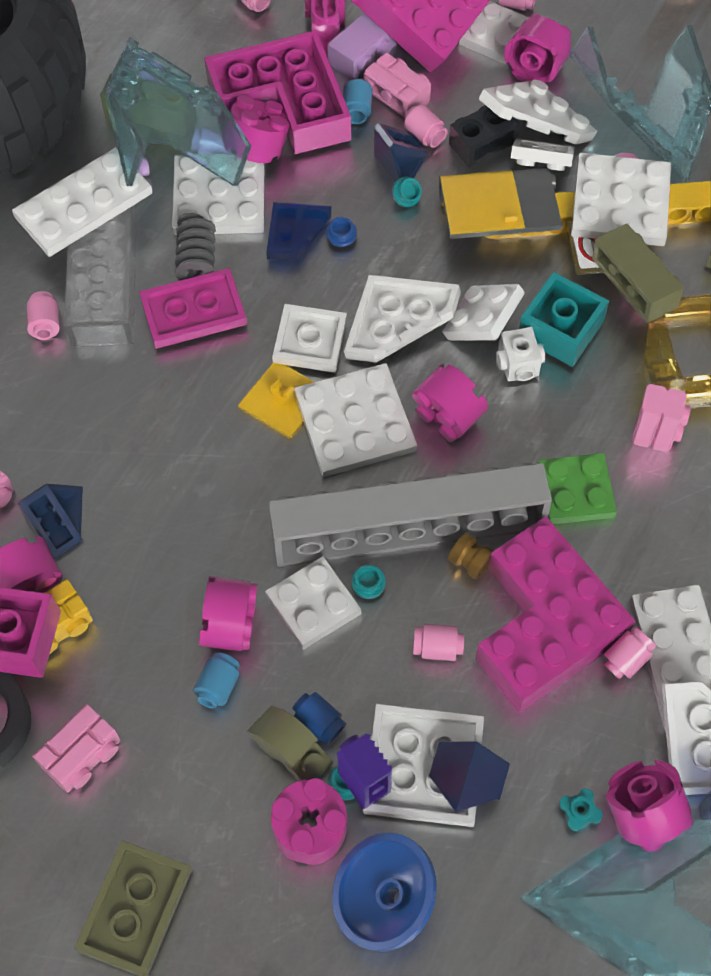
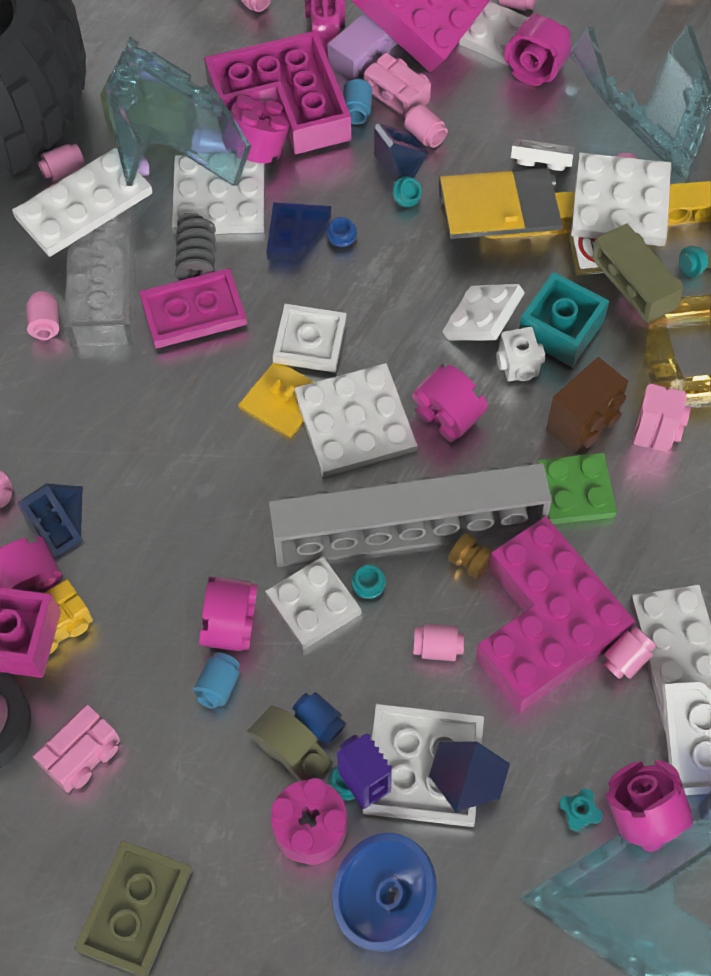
white plate [344,275,461,363] -> none
black brick [449,105,520,168] -> none
white plate [479,80,597,145] -> none
none -> bright pink brick [38,143,85,182]
none -> reddish brown brick [546,357,628,454]
none -> teal plate [679,246,708,277]

